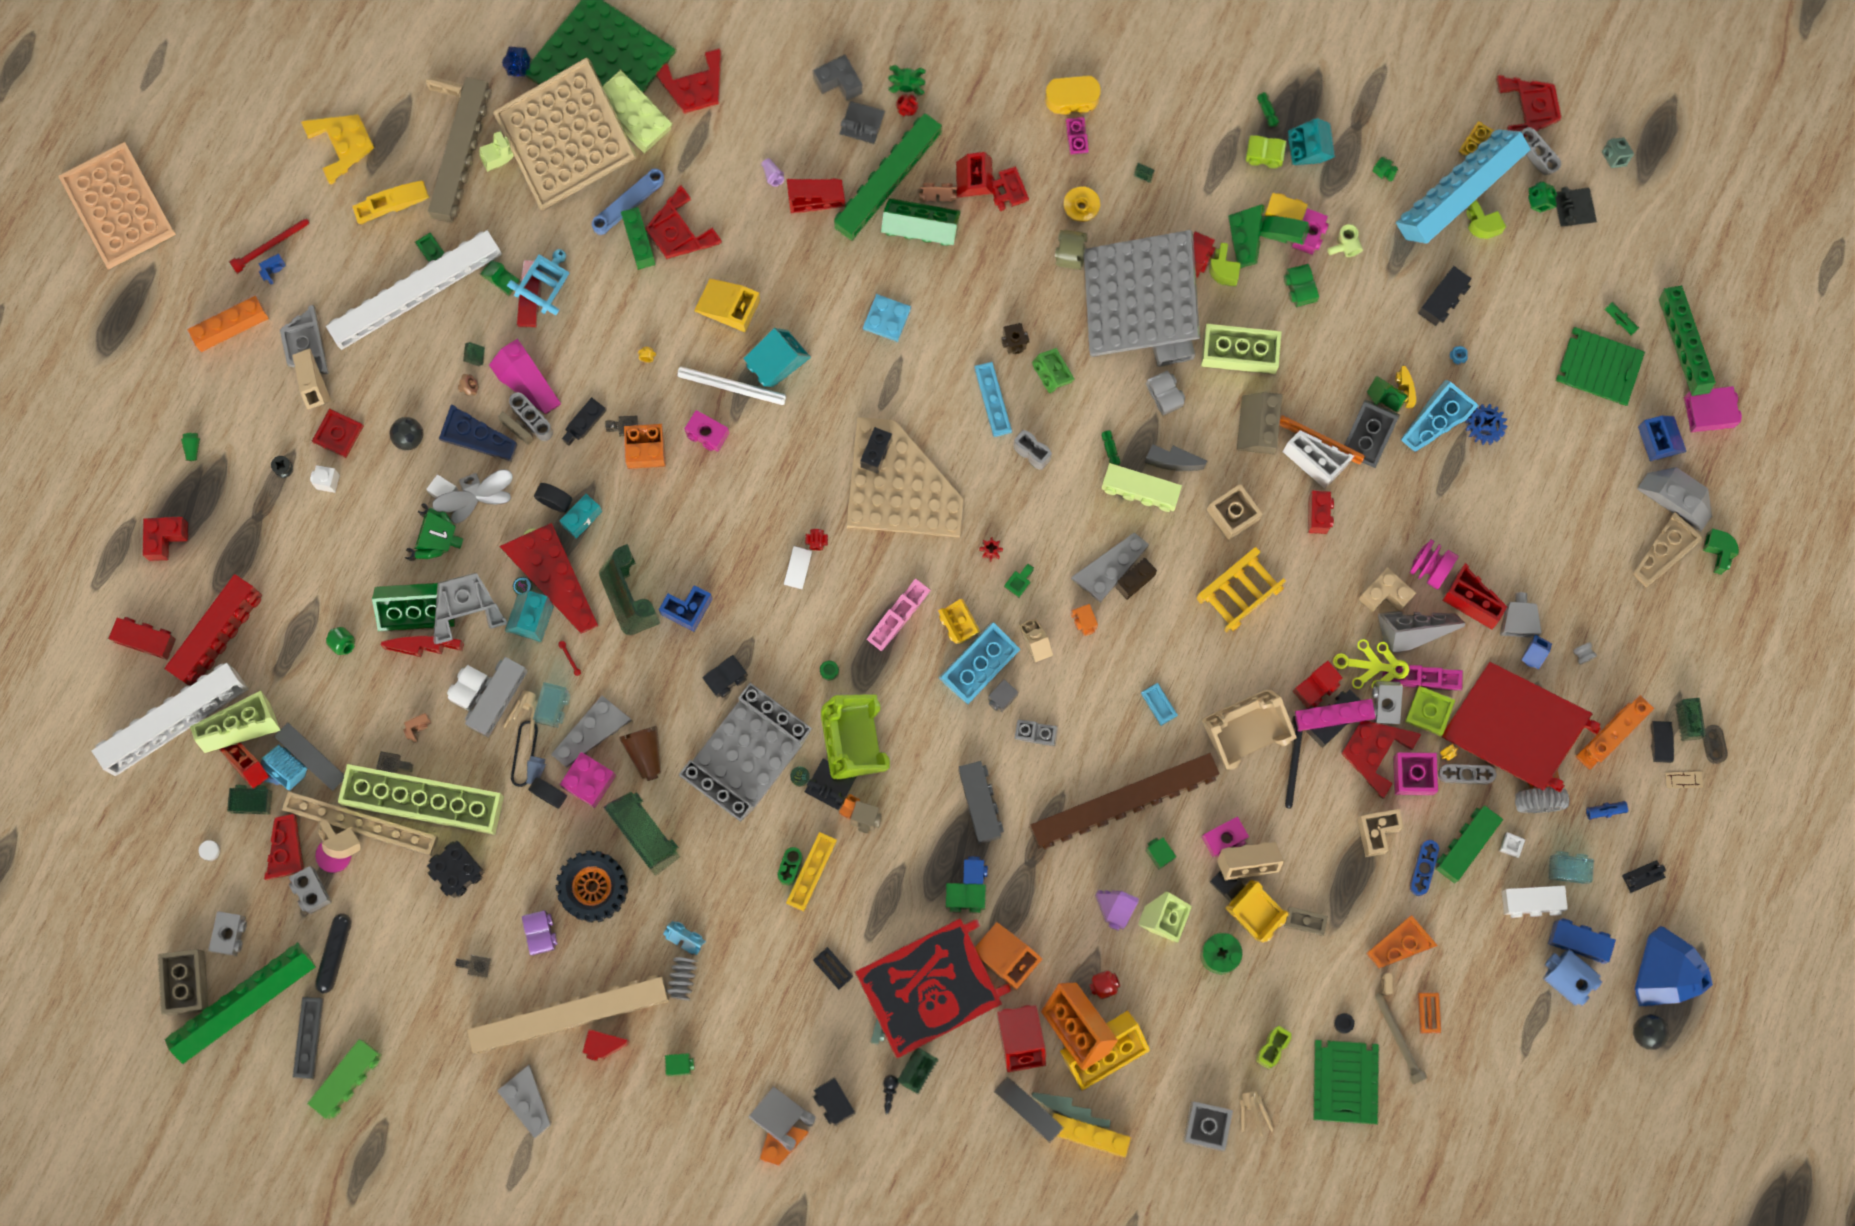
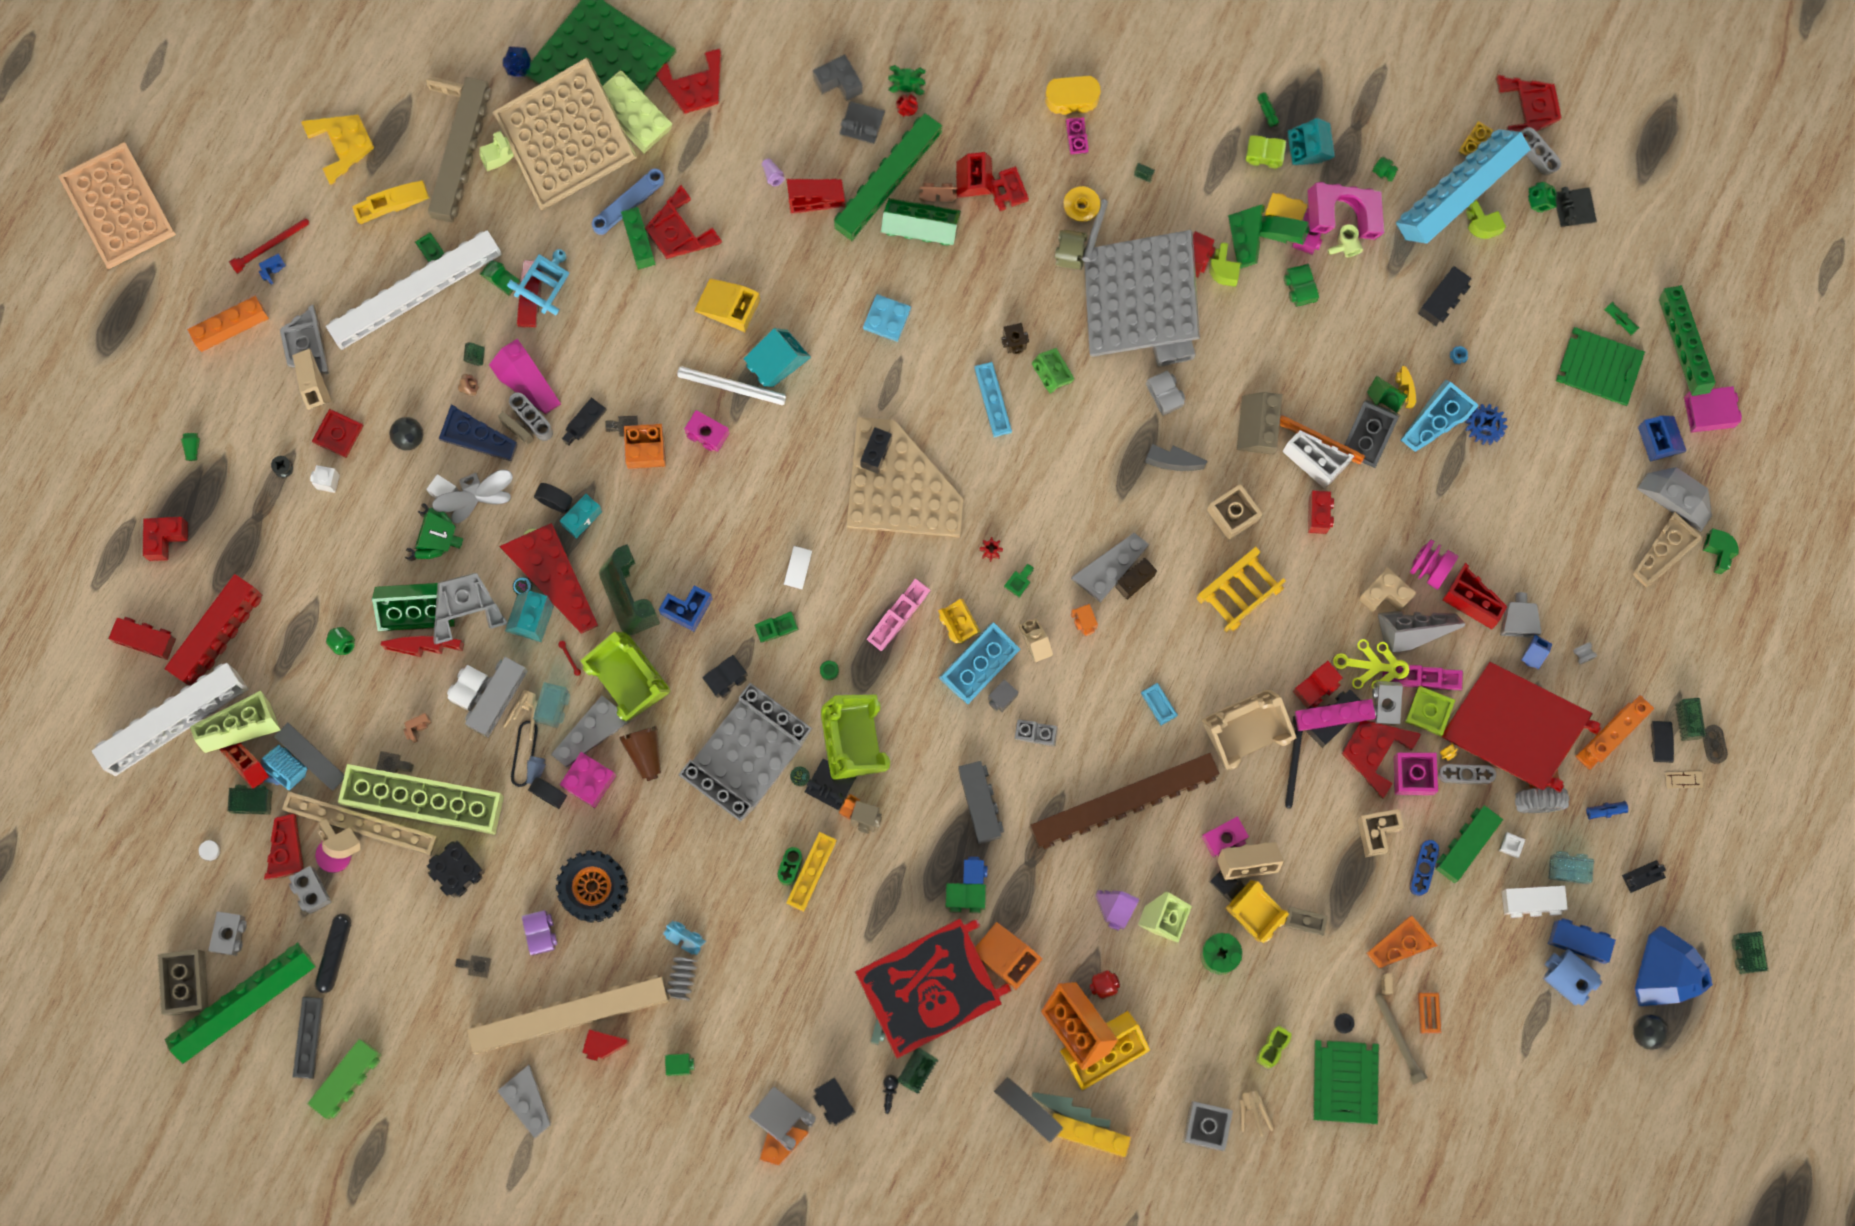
clear green windscreen [603,791,680,876] -> none
yellow plate [638,347,656,363] -> none
red gear [805,529,828,551] -> none
black tile [813,947,853,990] -> none
red slope [997,1005,1046,1073] -> none
light grey brick [1013,430,1052,470] -> none
green axle [1101,430,1120,466] -> none
yellowish green brick [1101,463,1182,512] -> none
green brick [1145,837,1177,870] -> none
yellowish green brick [1201,324,1282,374] -> none
sand green brick [1602,137,1634,168] -> none
none -> lime windscreen [580,631,671,721]
none -> green slope [754,611,799,643]
none -> light grey bar [1082,199,1108,262]
none -> dark pink arch [1307,182,1384,240]
none -> clear green brick [1732,931,1769,975]

